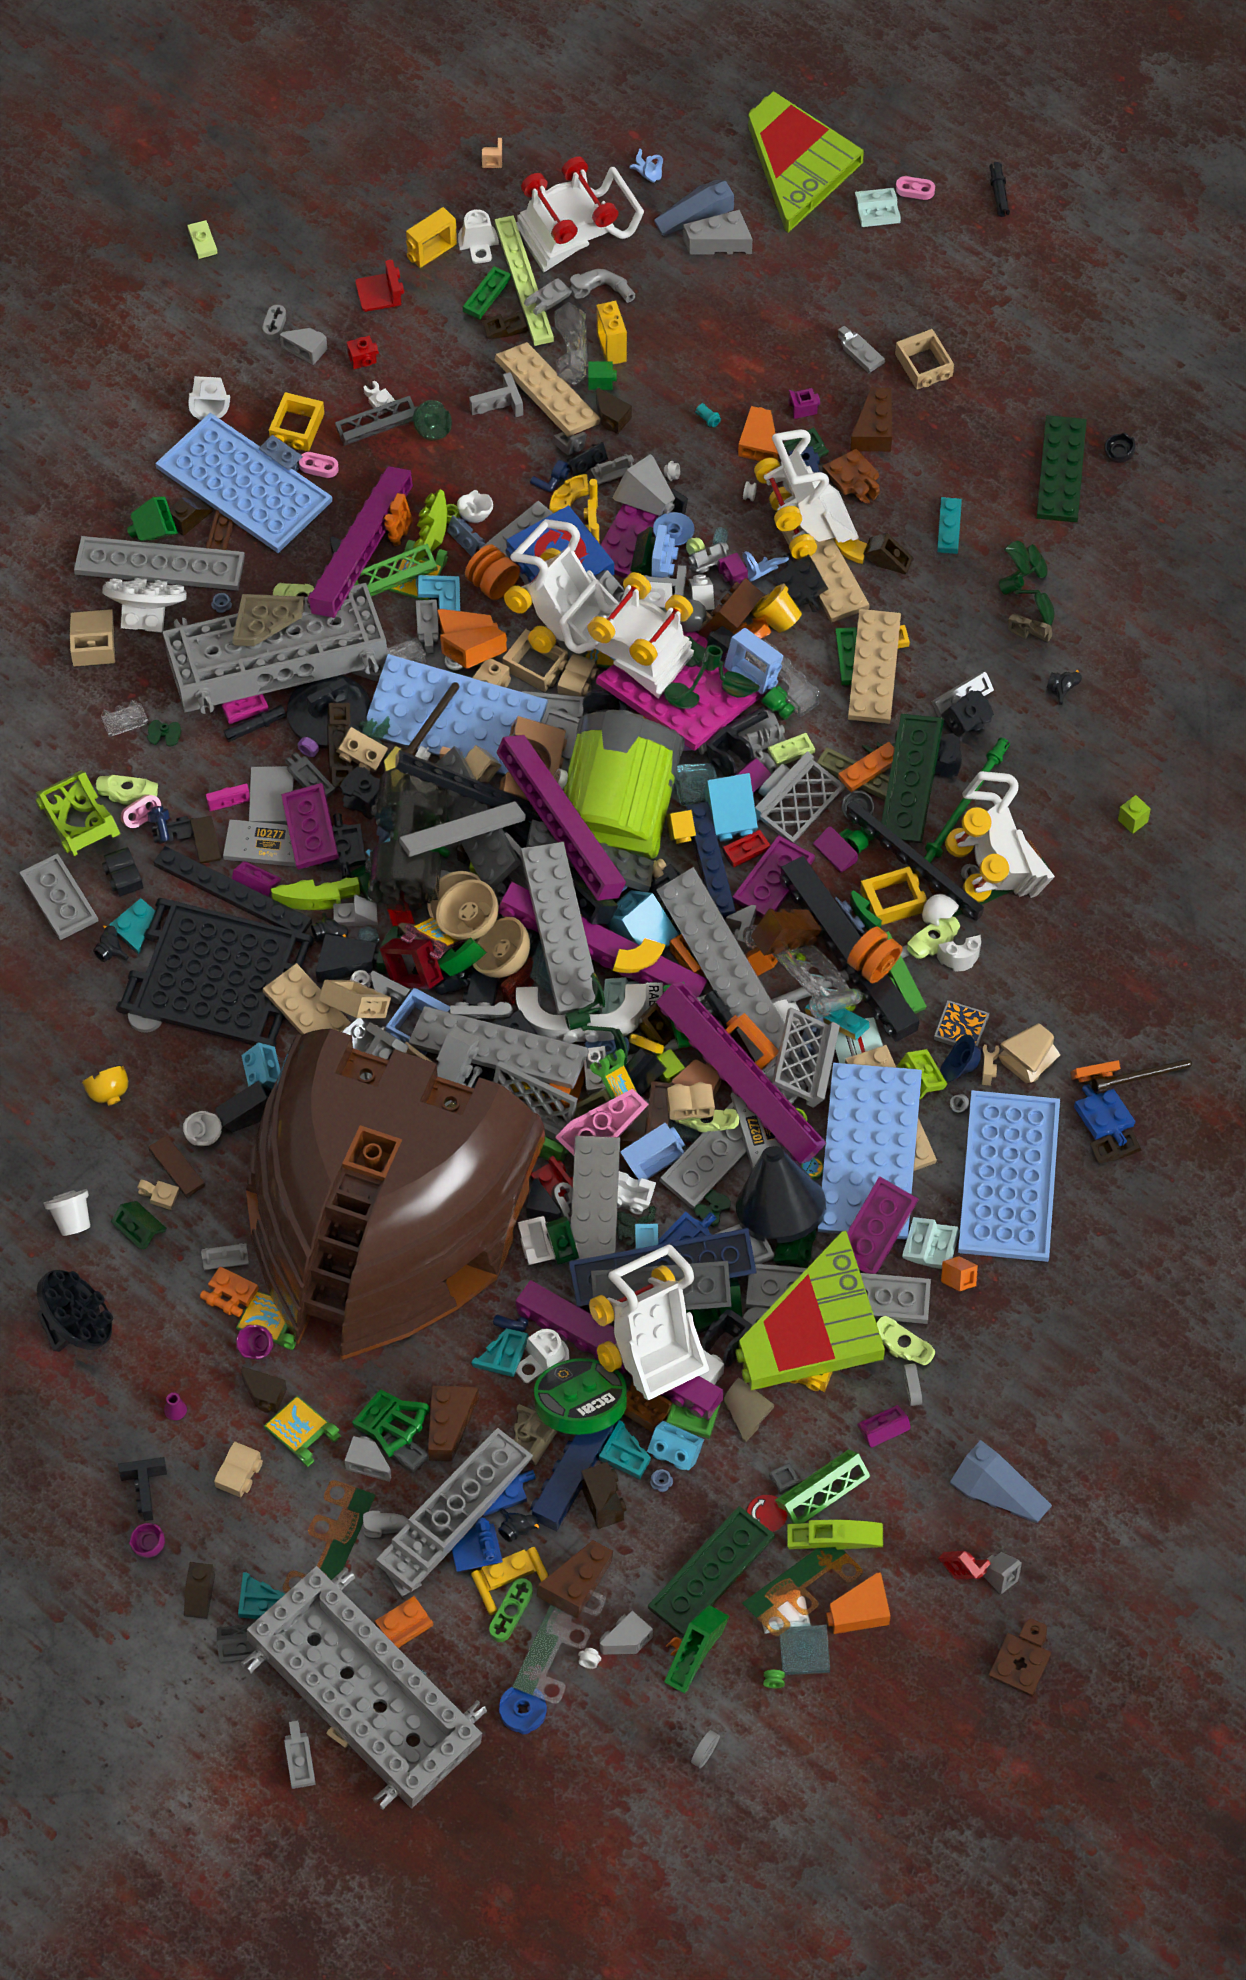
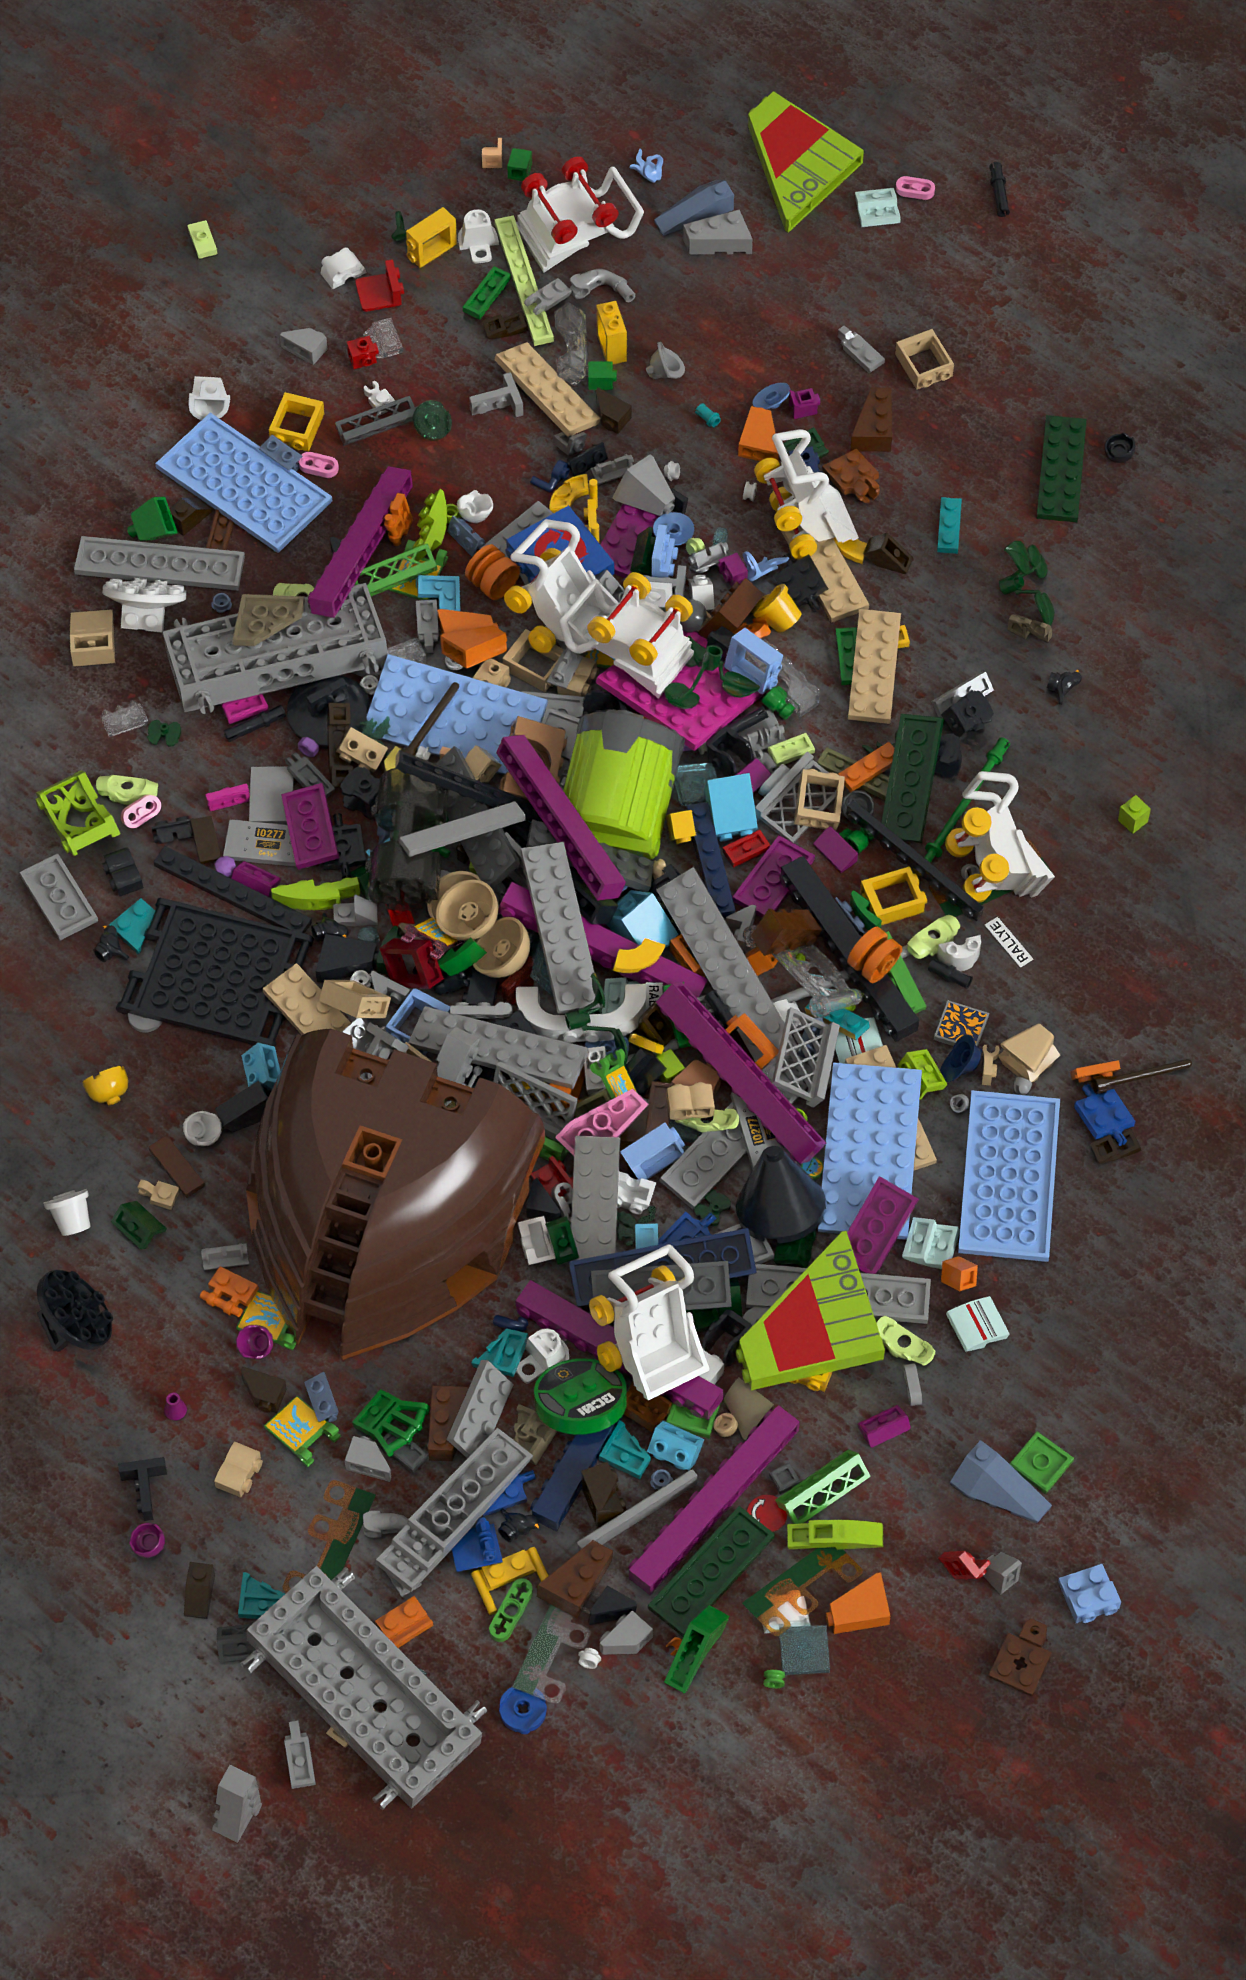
dark blue plate [147,806,170,841] -> none
light grey beam [262,305,286,341] -> none
white tile [553,769,568,790] -> none
light grey piece [691,1730,720,1768] -> none
white hair [922,894,959,926] -> none
none -> light grey wedge [212,1765,262,1843]
none -> medium lavender tile [215,856,236,877]
none -> sand blue hinge [304,1372,339,1422]
none -> white cylinder [321,248,367,289]
none -> white plate [360,675,379,695]
none -> clear plate [363,318,403,358]
none -> dark green piece [391,211,407,241]
none -> light grey plate [447,1360,514,1459]
none -> green brick [507,148,532,181]
none -> light grey hinge [547,648,583,689]
none -> light grey tile [577,1469,697,1552]
none -> black slope [588,1585,637,1625]
none -> magenta brick [628,1405,800,1595]
none -> light grey helmet [646,341,685,379]
none -> tan tile [714,1413,738,1437]
none -> medium blue dish [753,383,791,409]
none -> tan window [794,769,845,831]
none -> black pin [928,958,973,989]
none -> light aqua slope [946,1296,1009,1352]
none -> white sticker [985,917,1034,968]
none -> bright green tile [1010,1431,1074,1494]
none -> light grey hinge [1013,1077,1032,1095]
none -> light blue plate [1058,1564,1121,1623]

